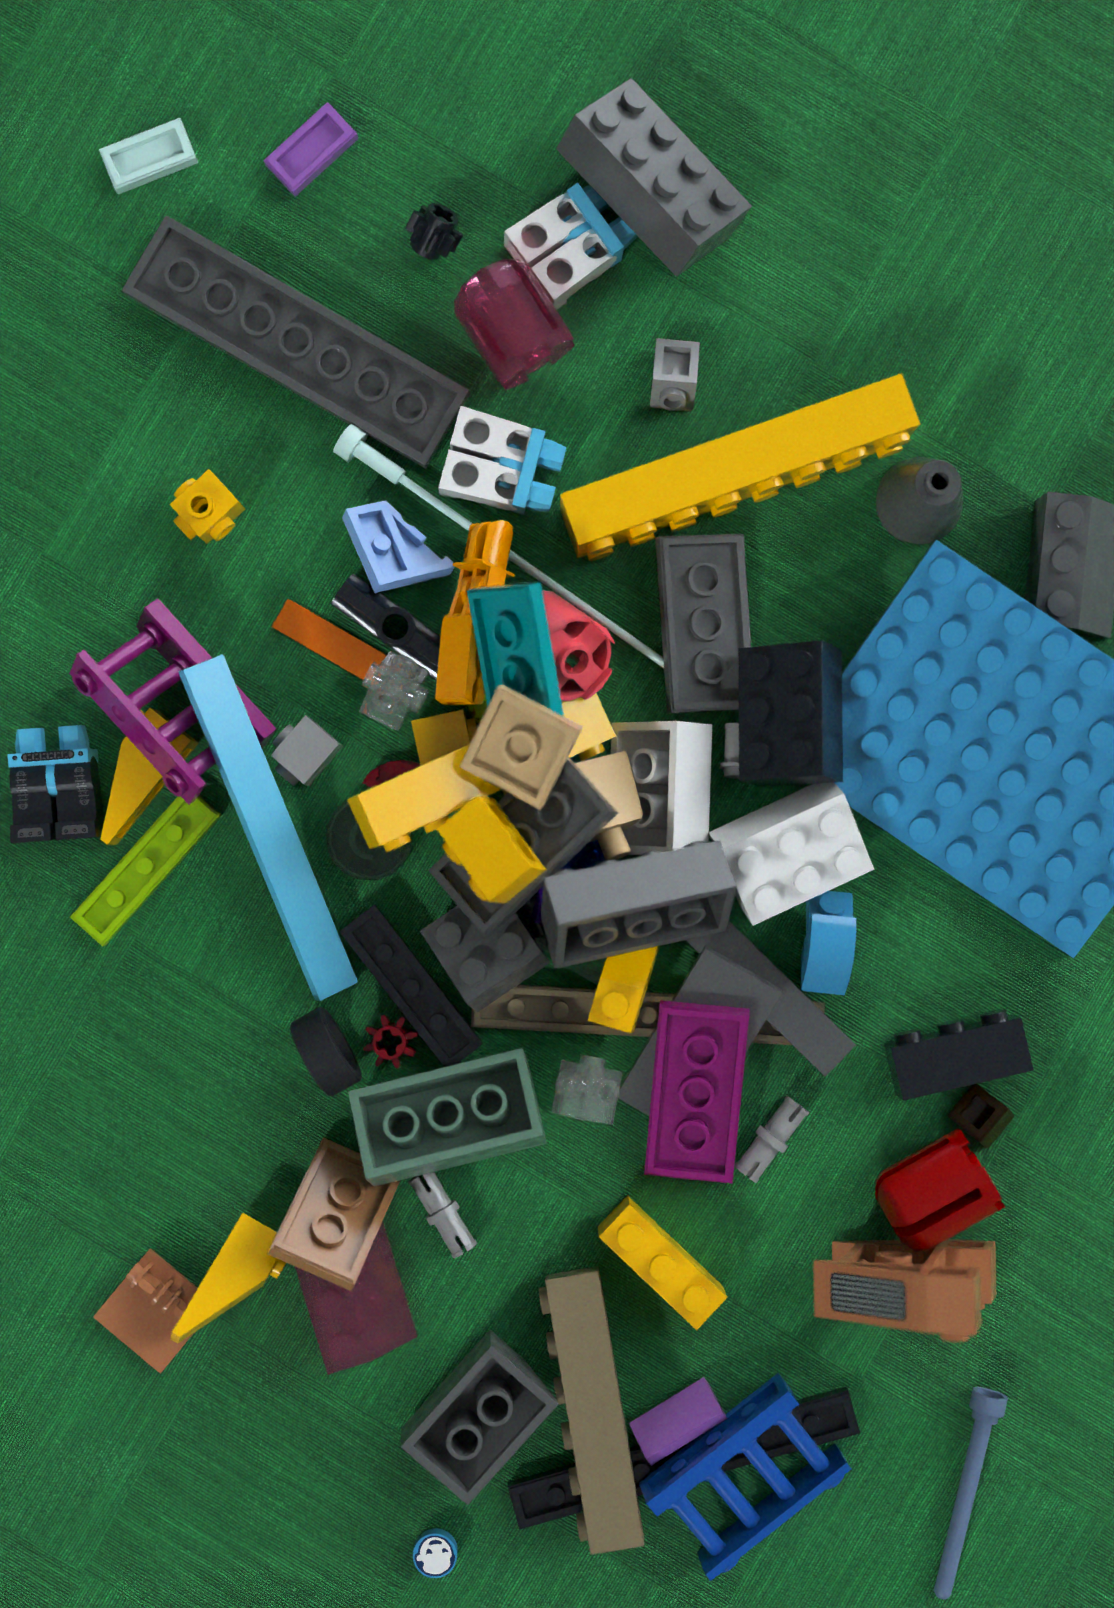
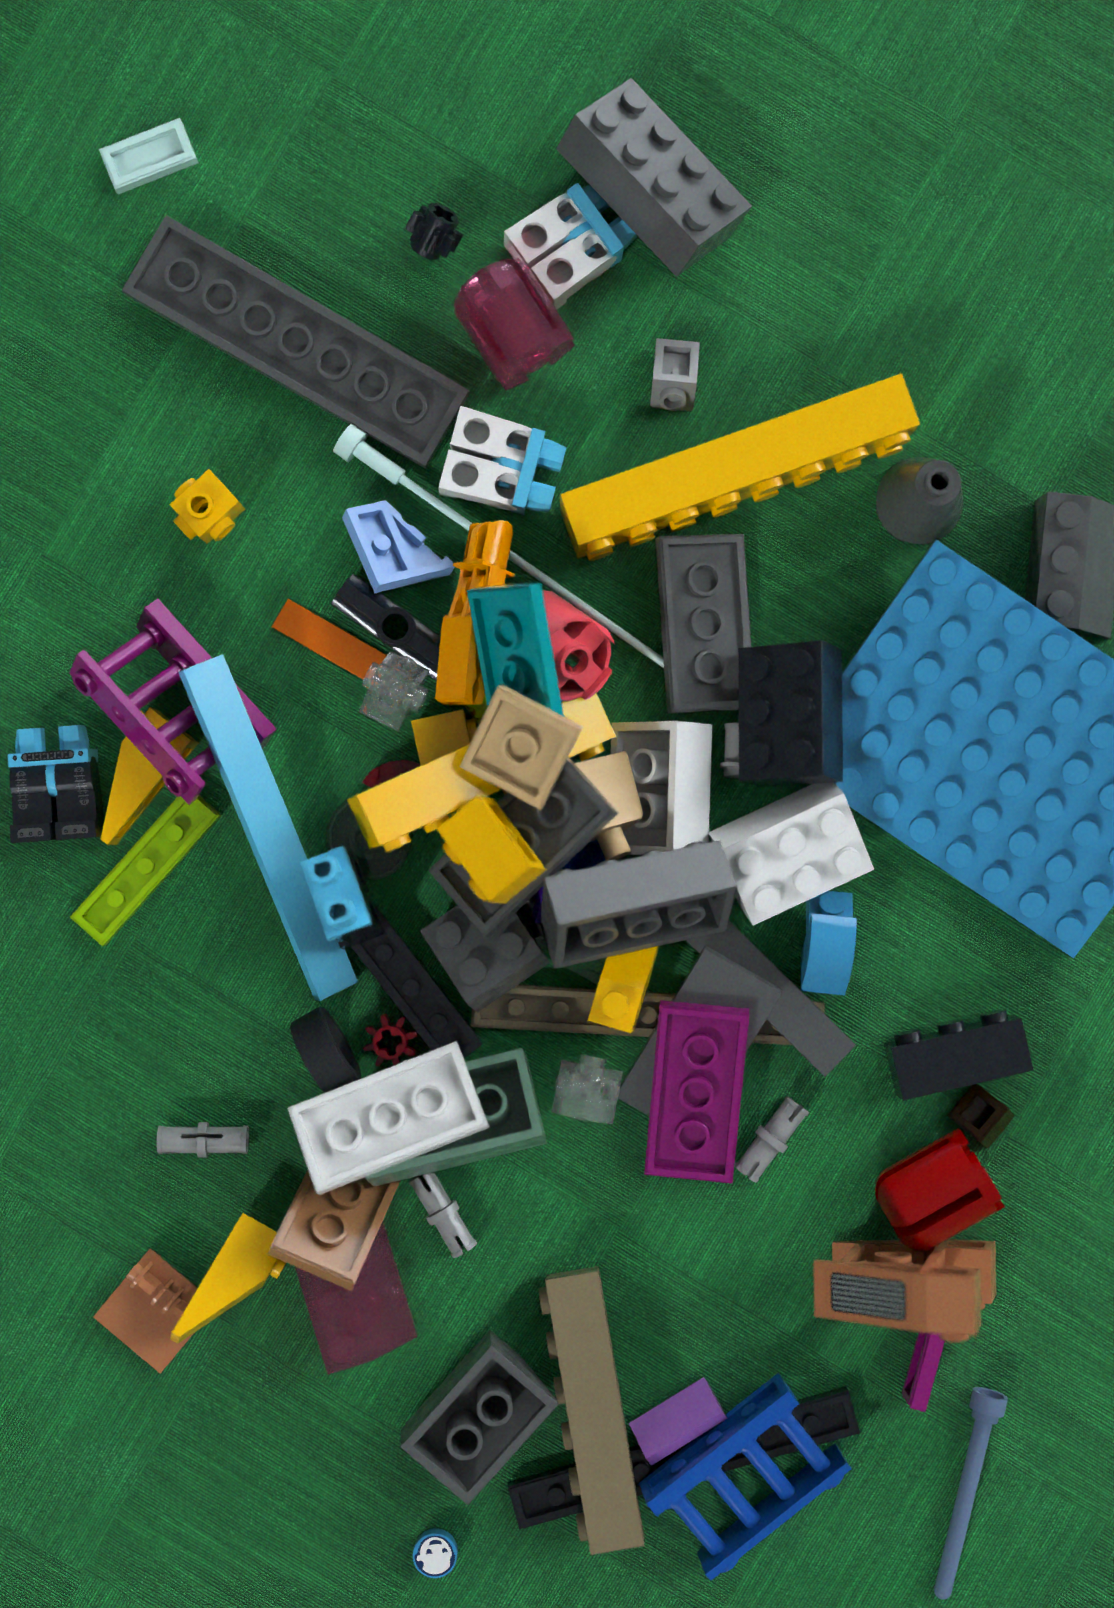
medium lavender tile [263,102,358,197] -> none
light grey brick [270,715,344,786] -> none
yellow brick [598,1195,727,1330] -> none
none -> light grey pin [157,1122,249,1158]
none -> white tile [288,1041,490,1195]
none -> medium azure hips [300,846,385,950]
none -> magenta tile [902,1332,945,1412]

